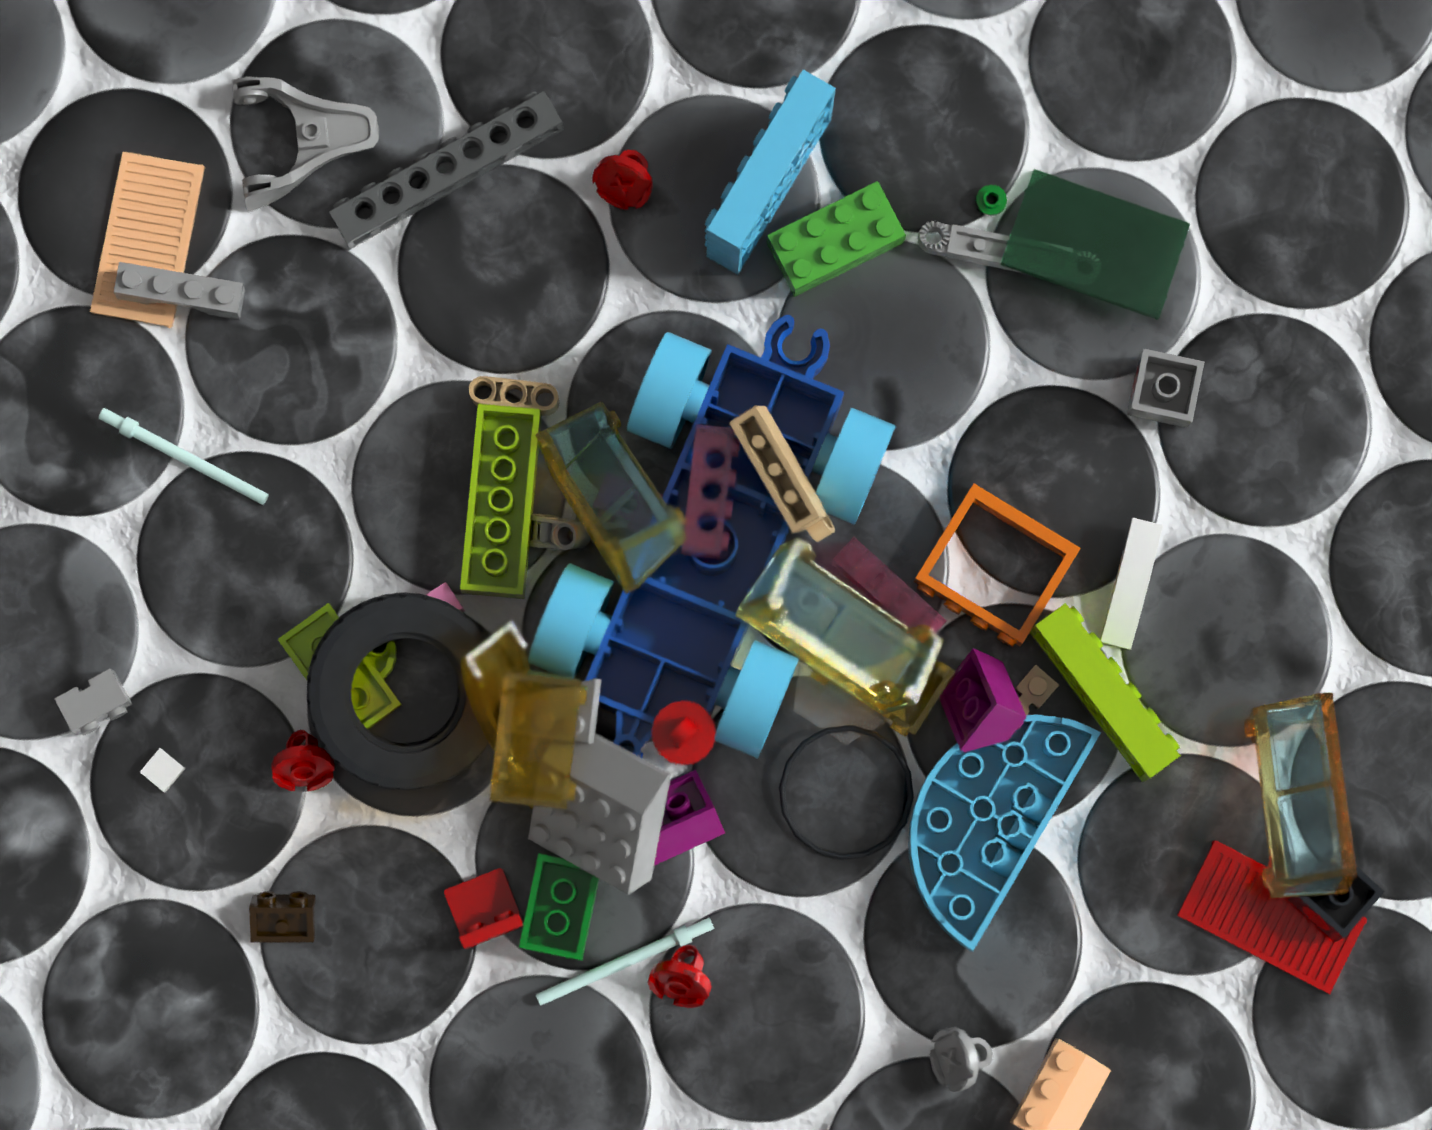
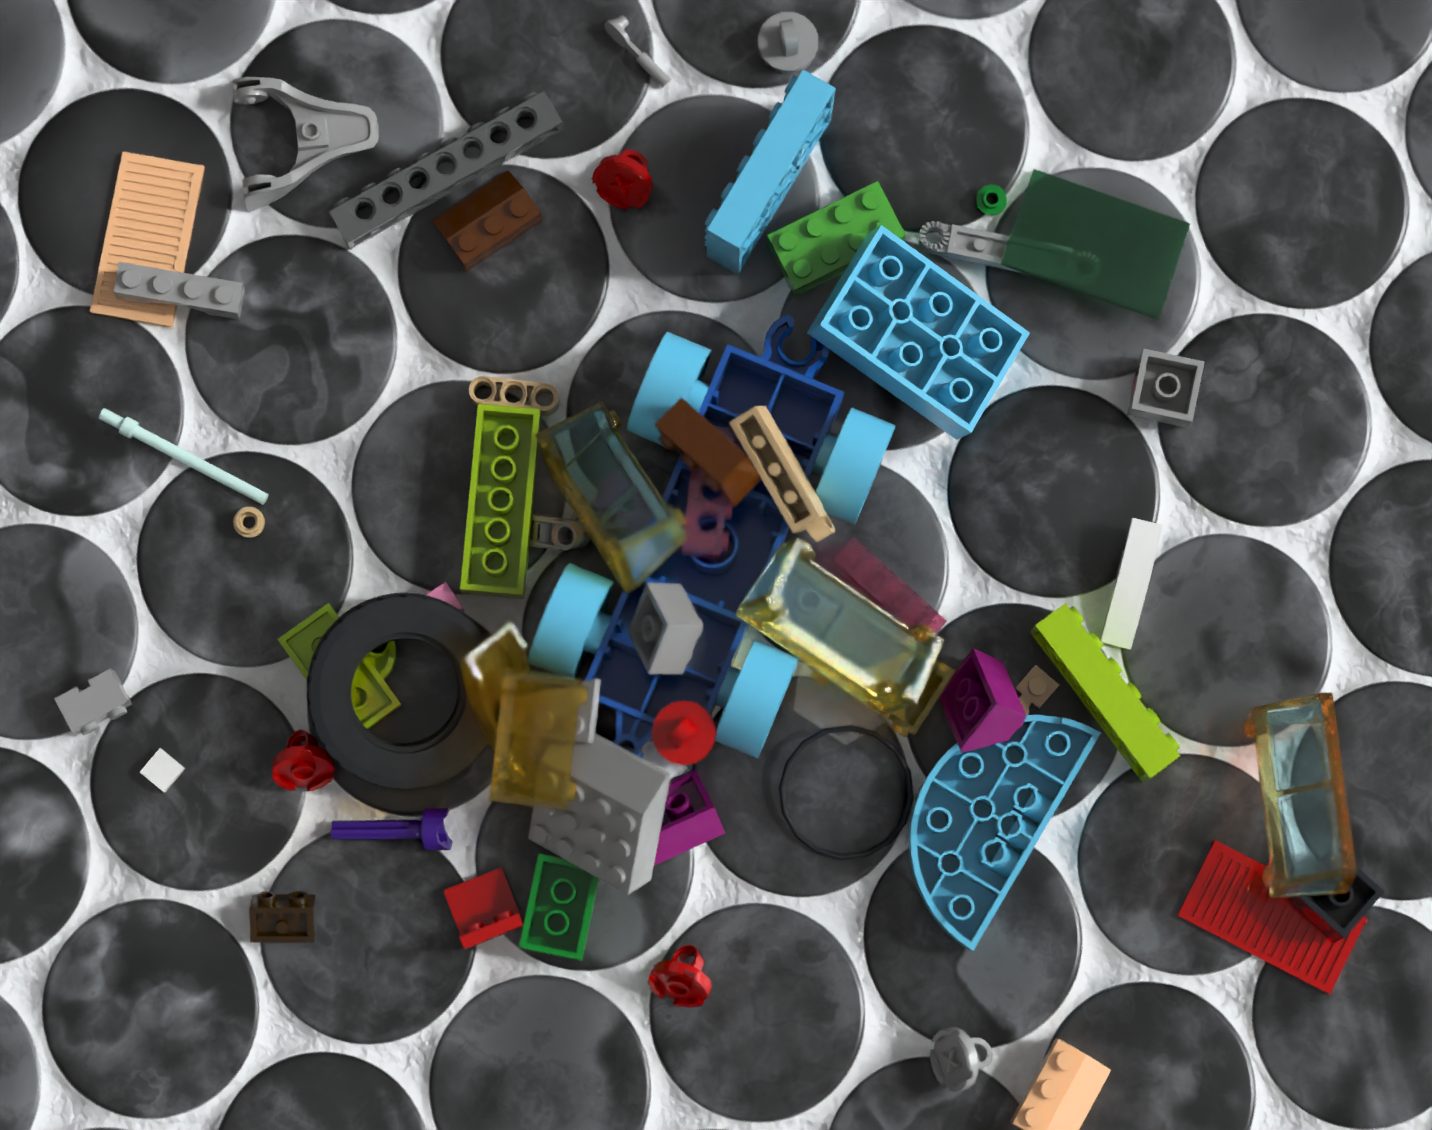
light aqua bar [536,917,714,1005] -> none
orange window [914,483,1081,647] -> none
none -> tan plate [233,507,265,538]
none -> dark purple piece [331,808,453,850]
none -> reddish brown slope [432,170,543,272]
none -> light grey piece [604,15,671,88]
none -> light grey brick [628,583,703,674]
none -> reddish brown wedge [654,397,761,507]
none -> light grey tile [758,12,818,73]
none -> medium azure brick [807,225,1030,440]

